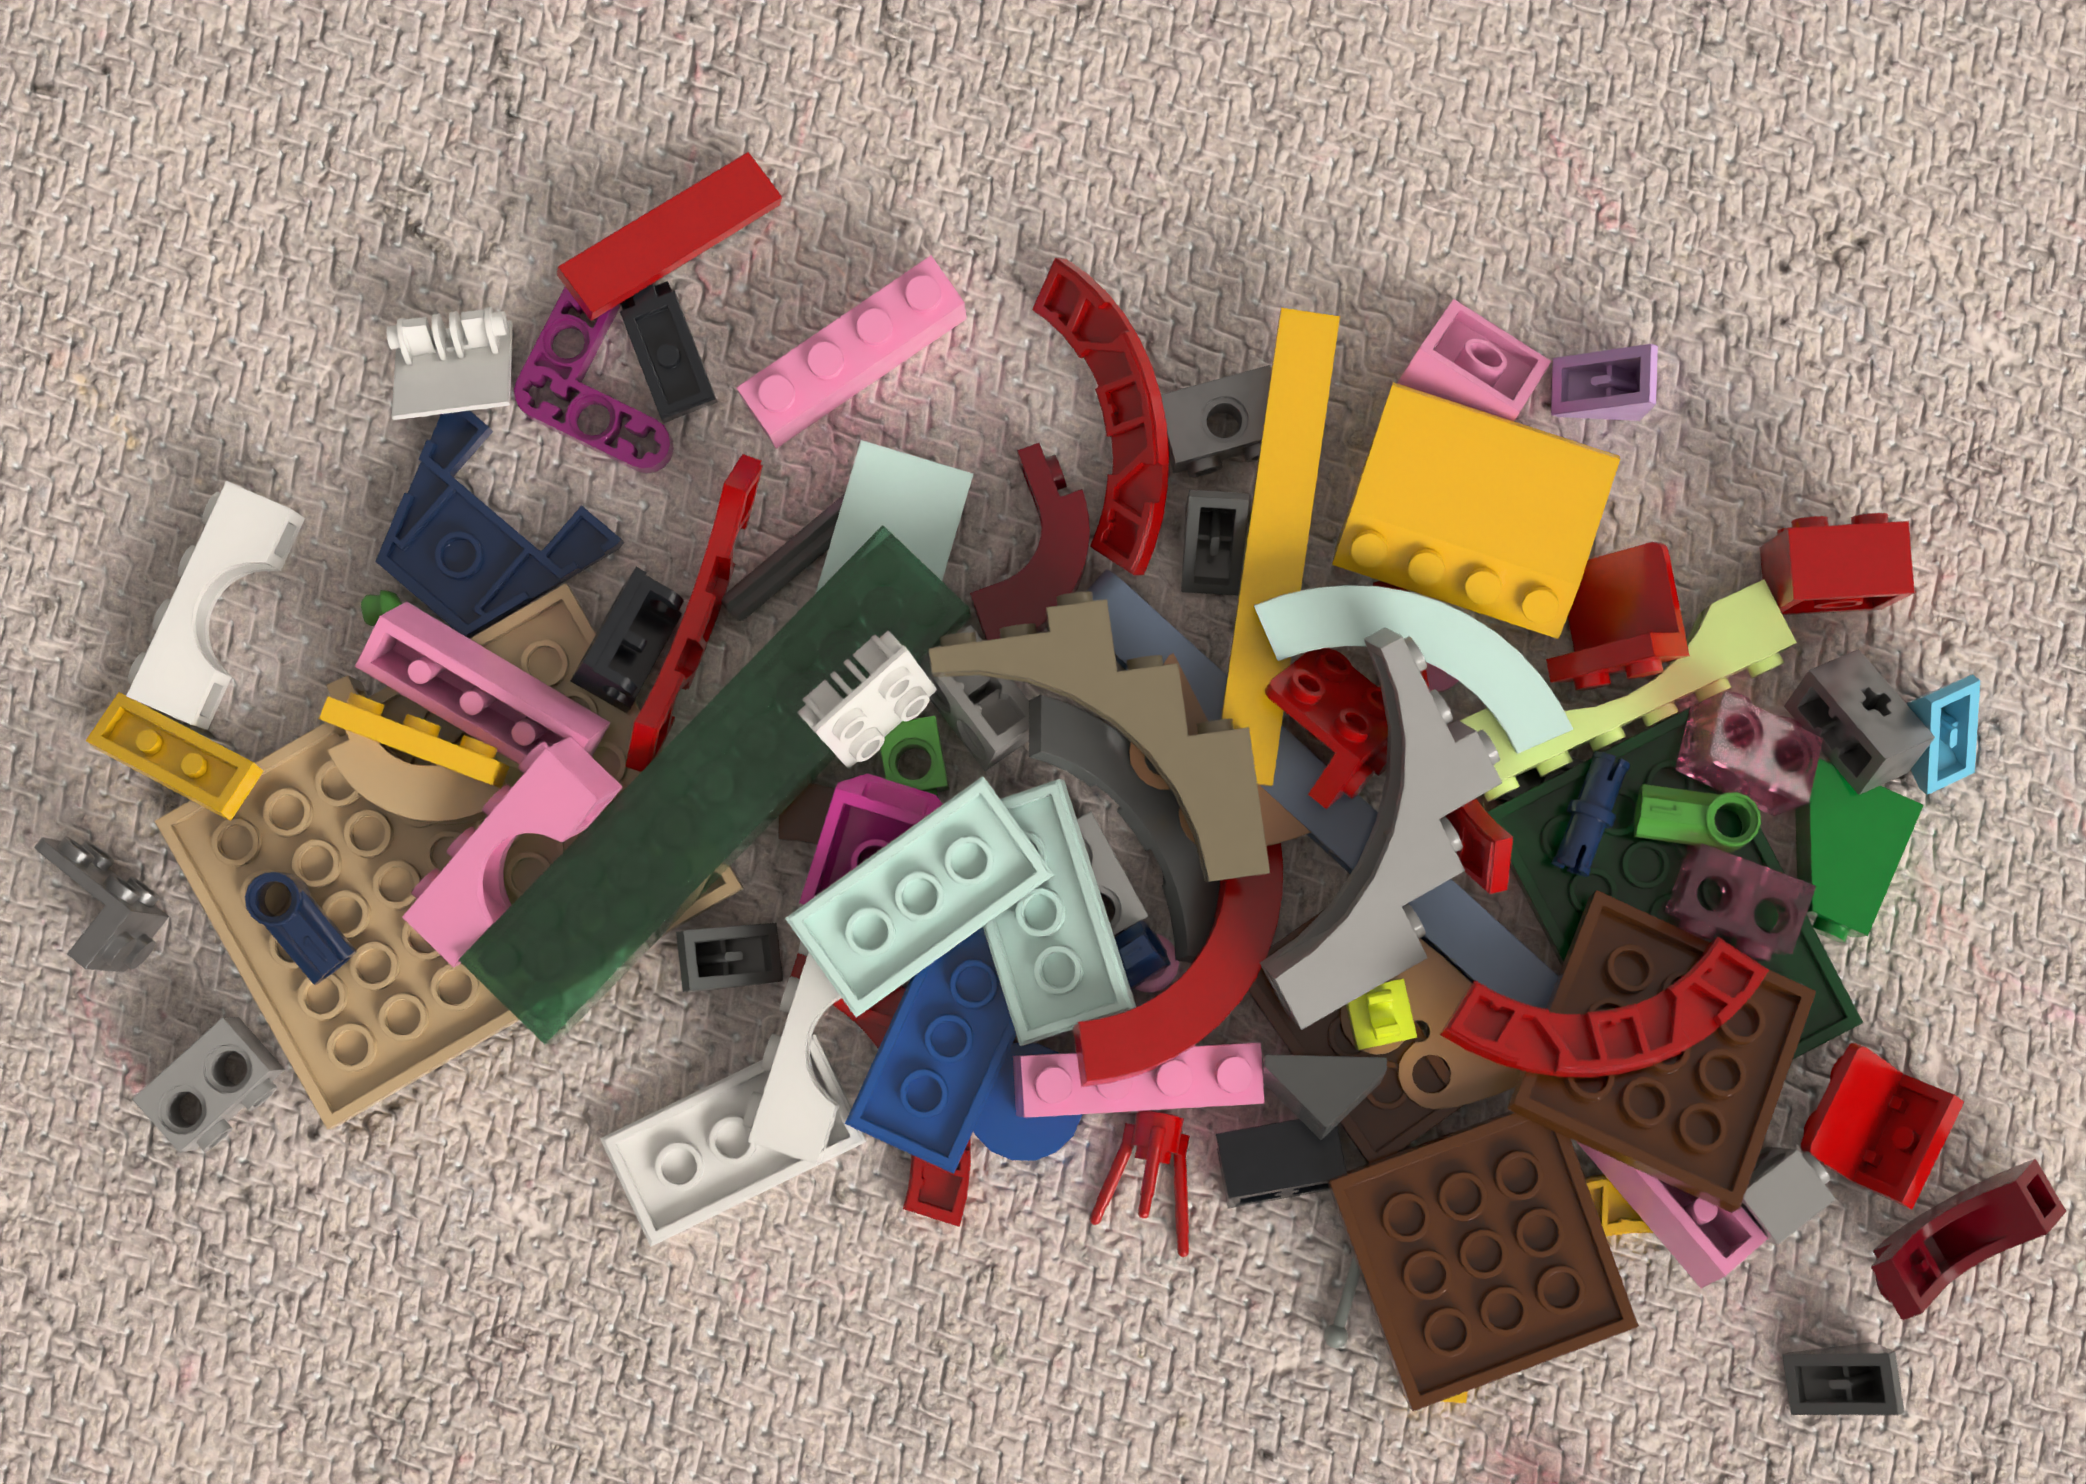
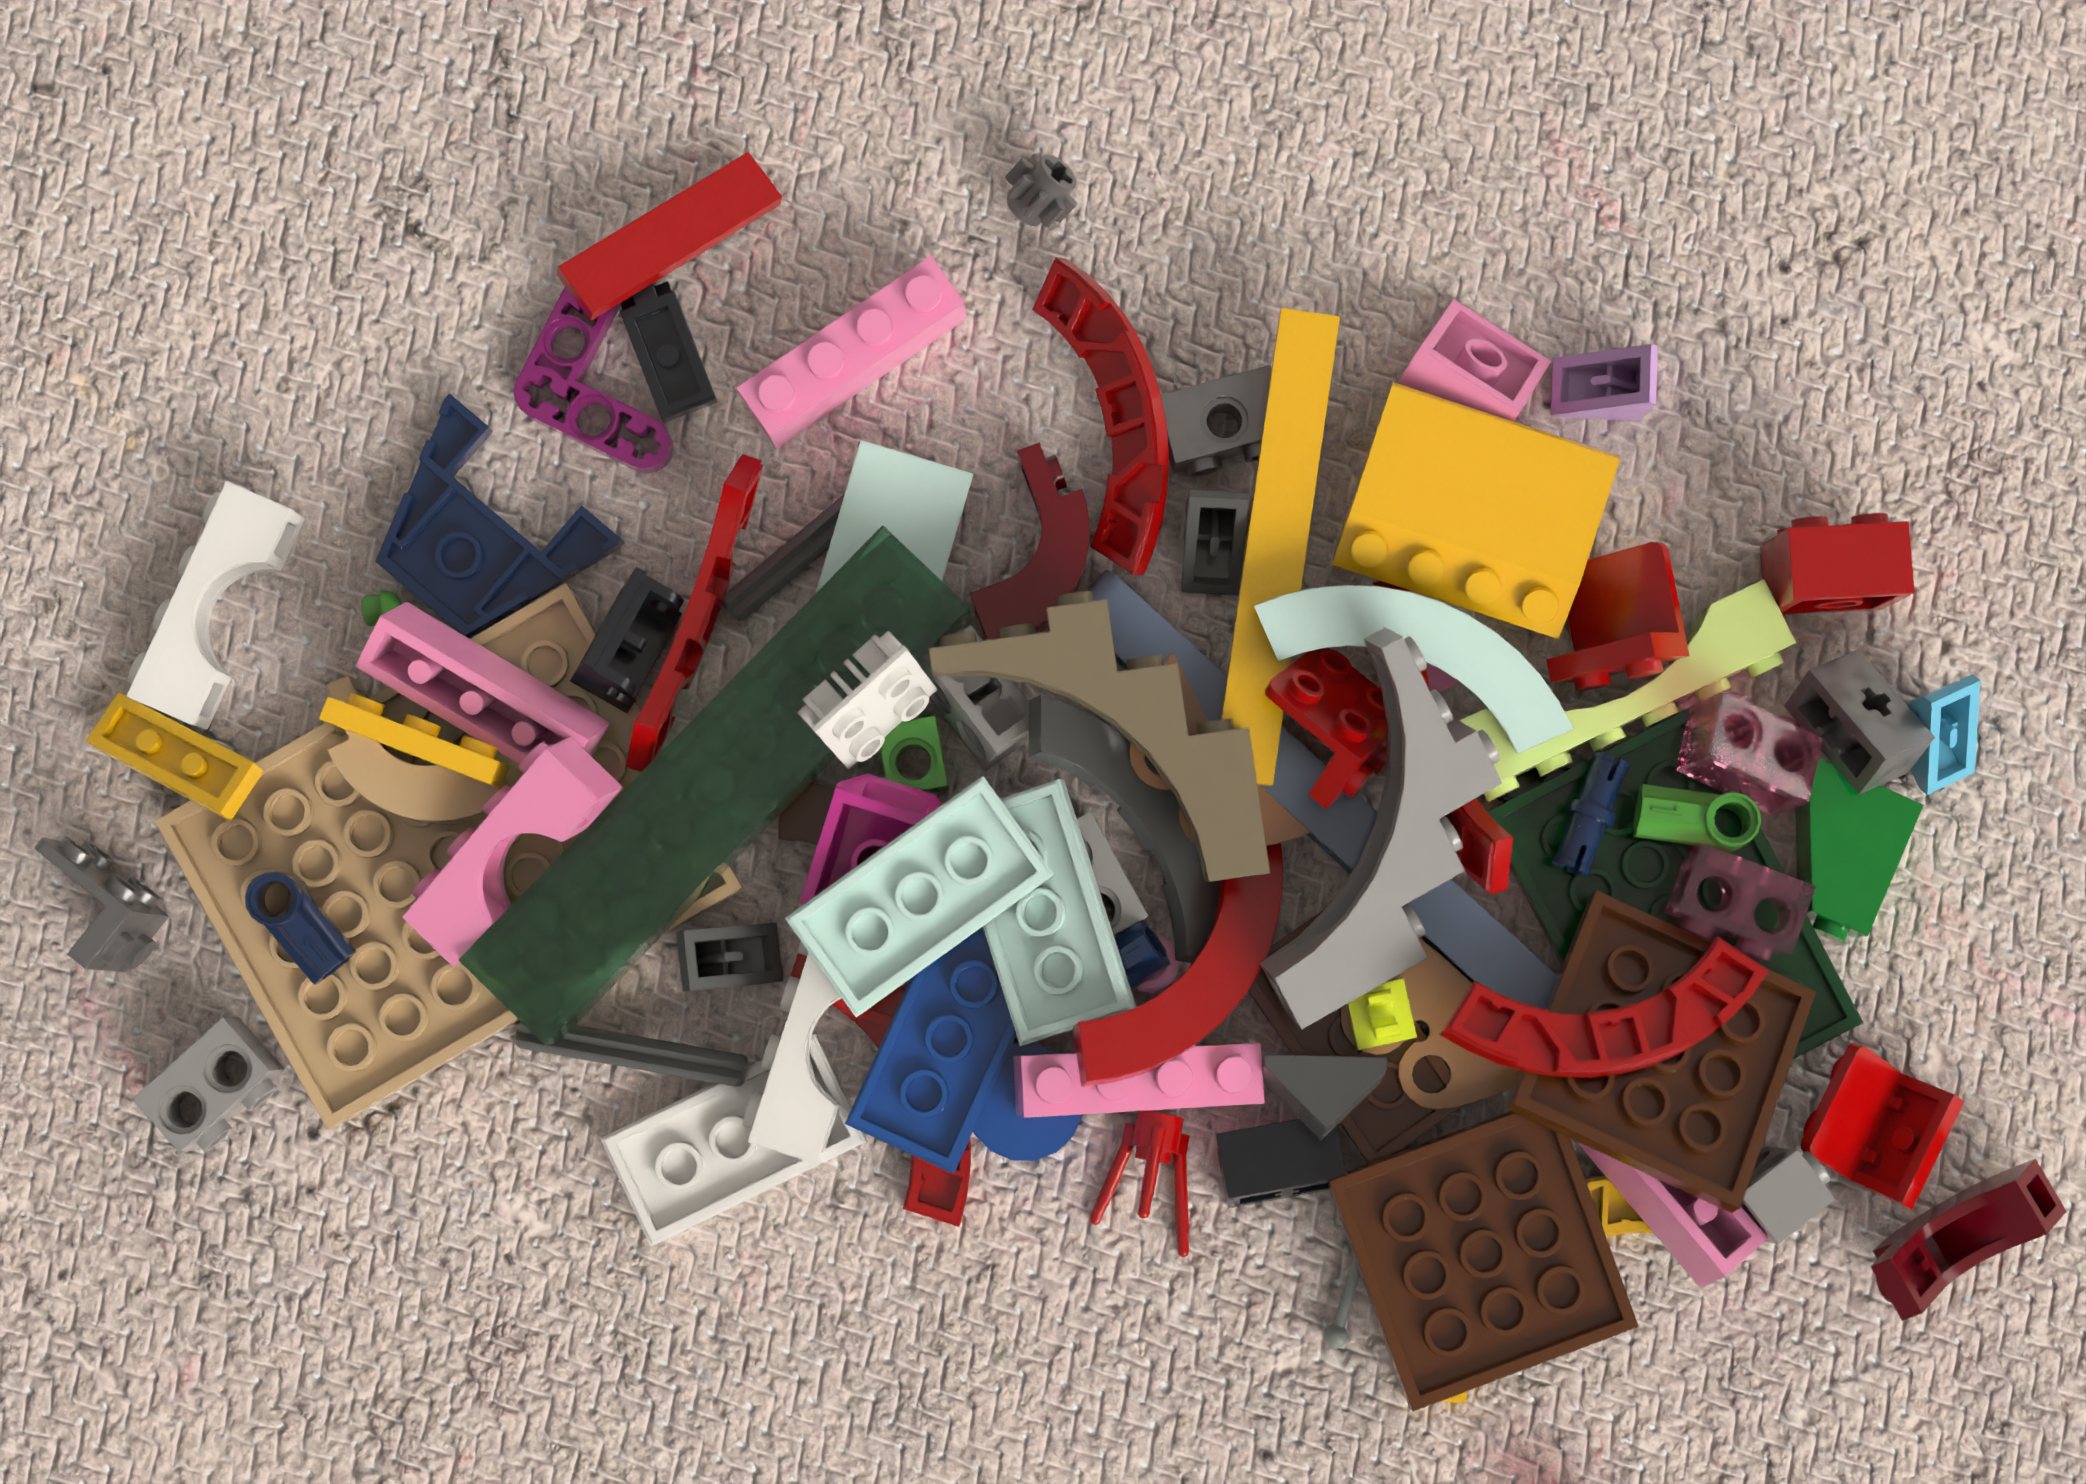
white hinge [387,307,513,420] -> none
dark grey slope [1782,1342,1905,1415] -> none
none -> dark grey axle [516,1017,748,1087]
none -> flat silver gear [1005,154,1078,228]

